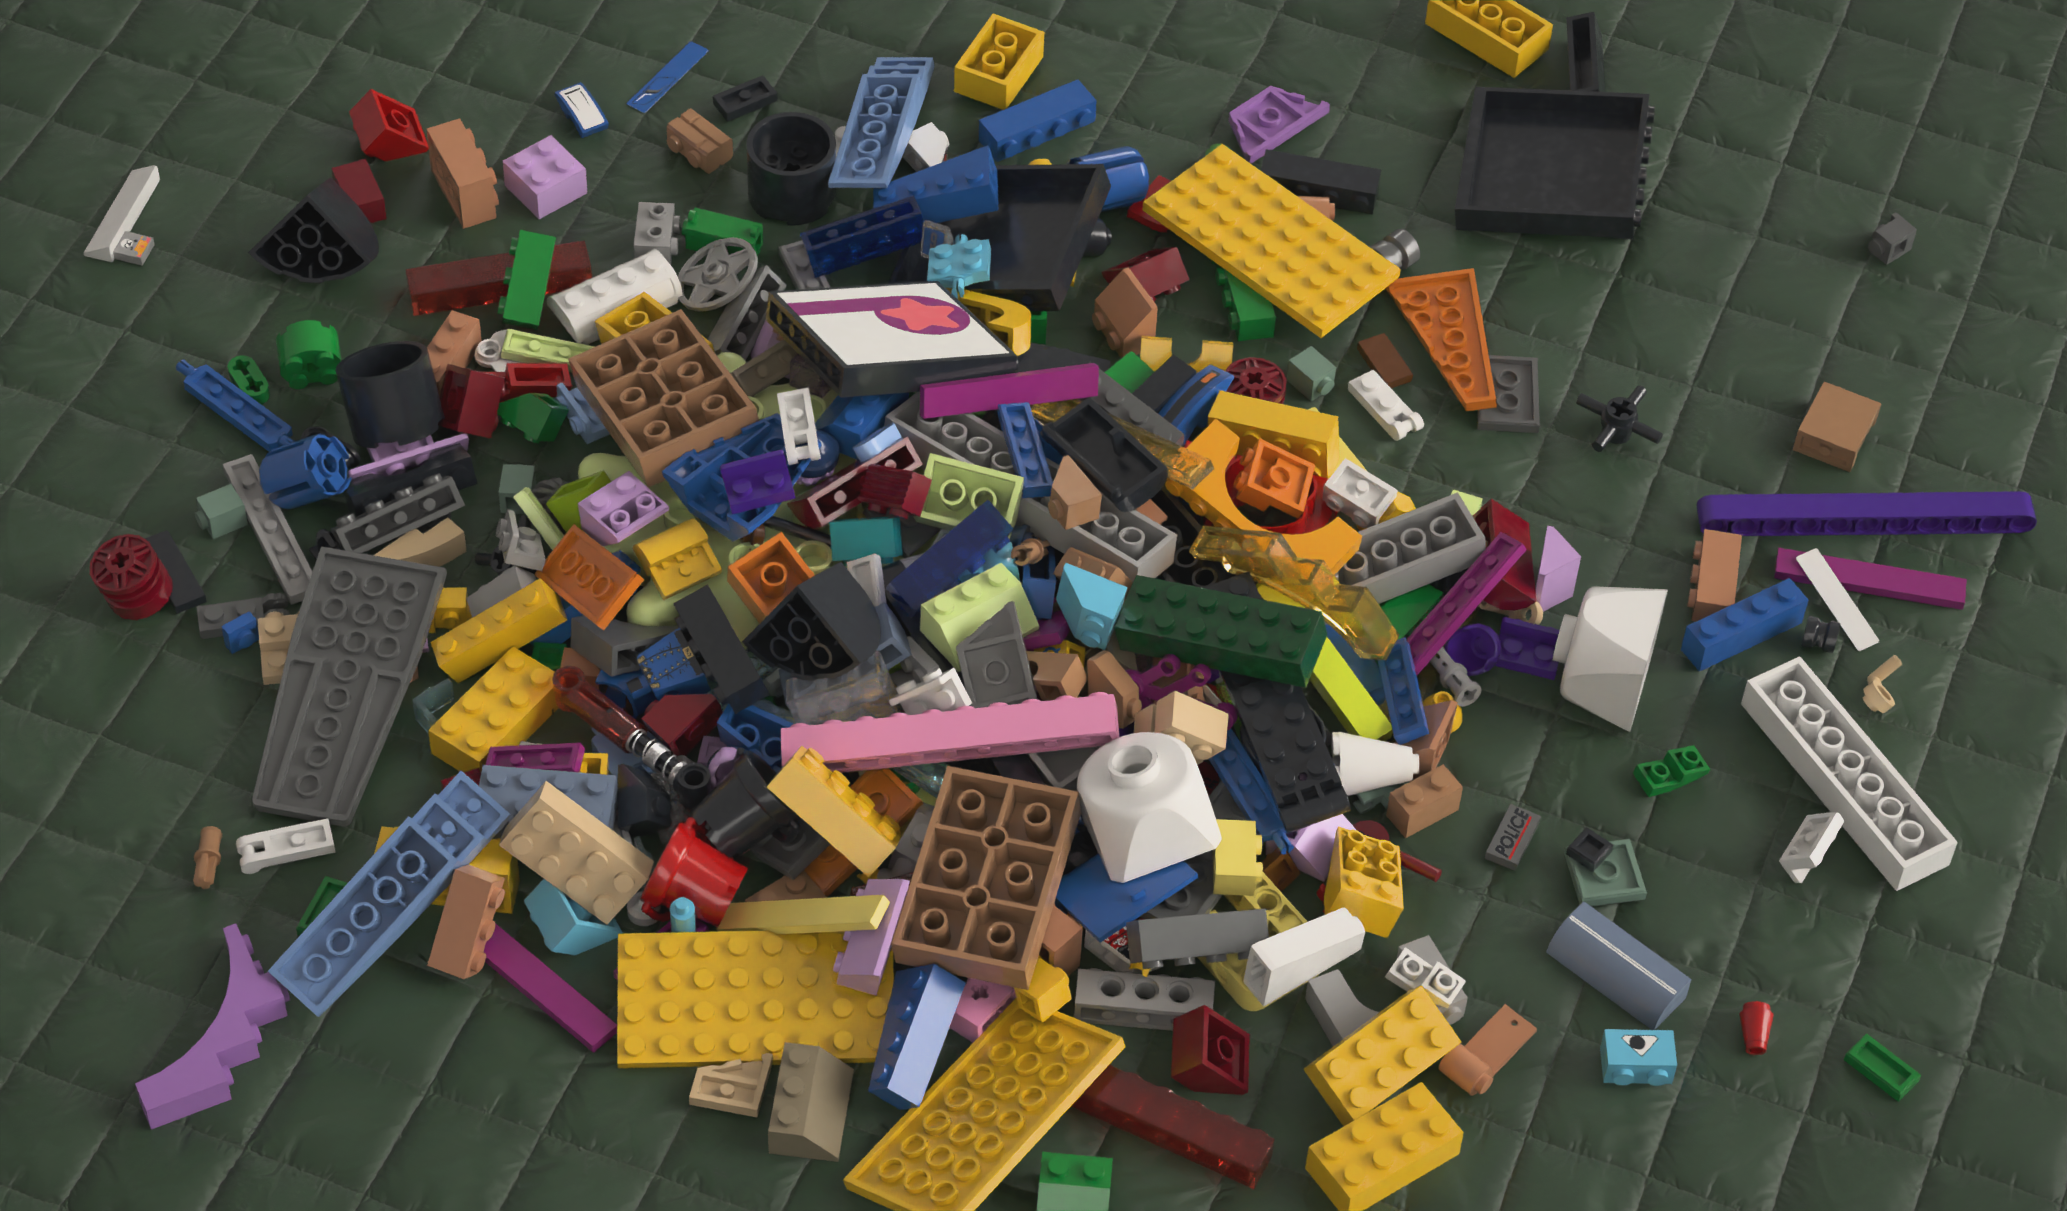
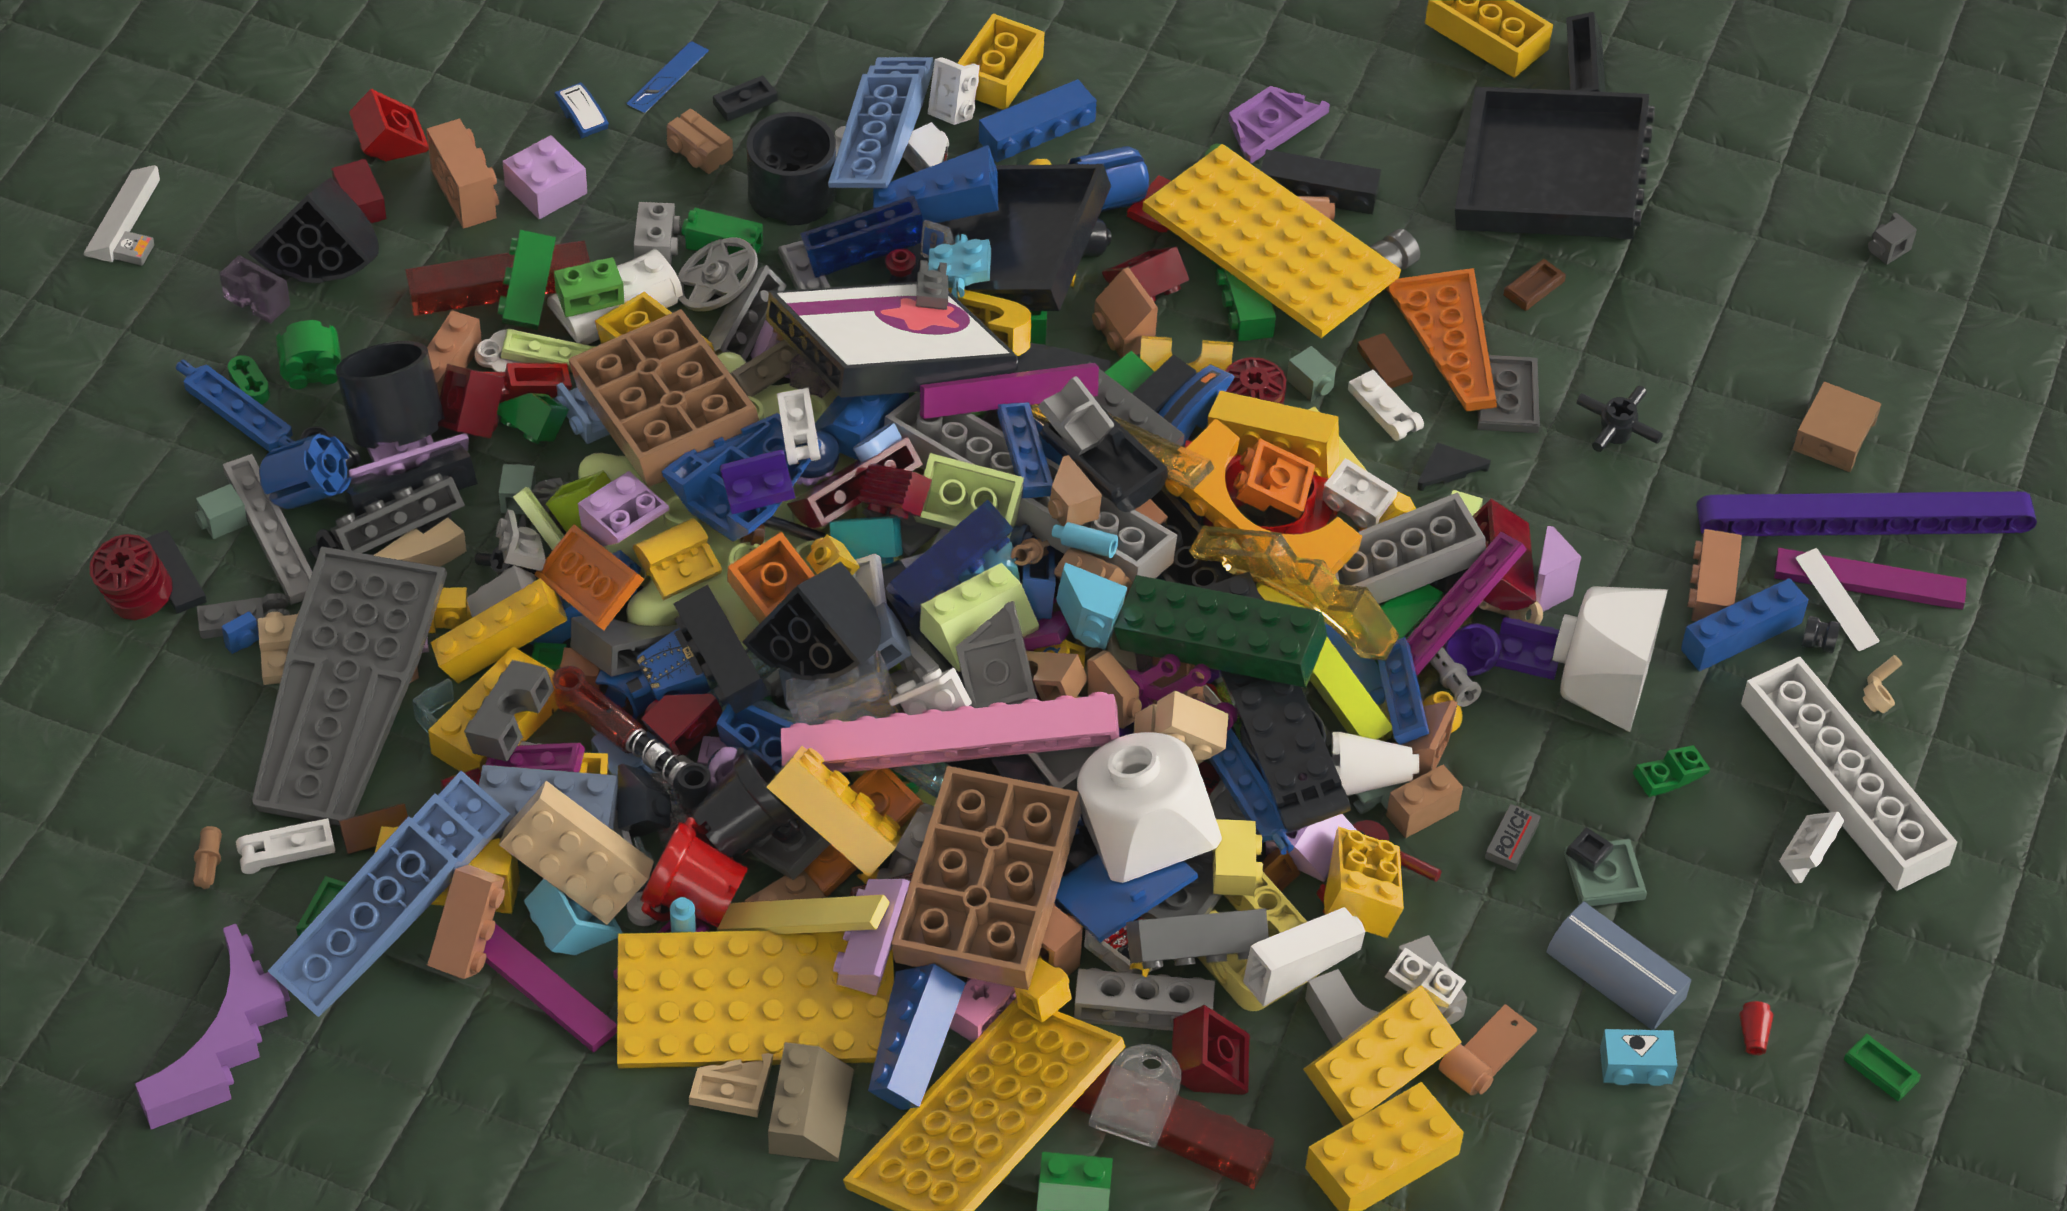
none -> clear purple brick [219,255,290,324]
none -> reddish brown tile [338,803,408,854]
none -> dark grey arch [464,660,554,762]
none -> bright green brick [554,257,625,318]
none -> yellow brick [806,535,860,575]
none -> dark red plate [886,249,916,277]
none -> dark grey hinge [916,260,948,310]
none -> white bracket [928,57,979,125]
none -> light grey panel [1038,376,1114,455]
none -> medium azure cylinder [1052,522,1118,558]
none -> clear plate [1089,1044,1181,1148]
none -> black tile [1417,443,1491,491]
none -> reddish brown tile [1503,259,1566,311]

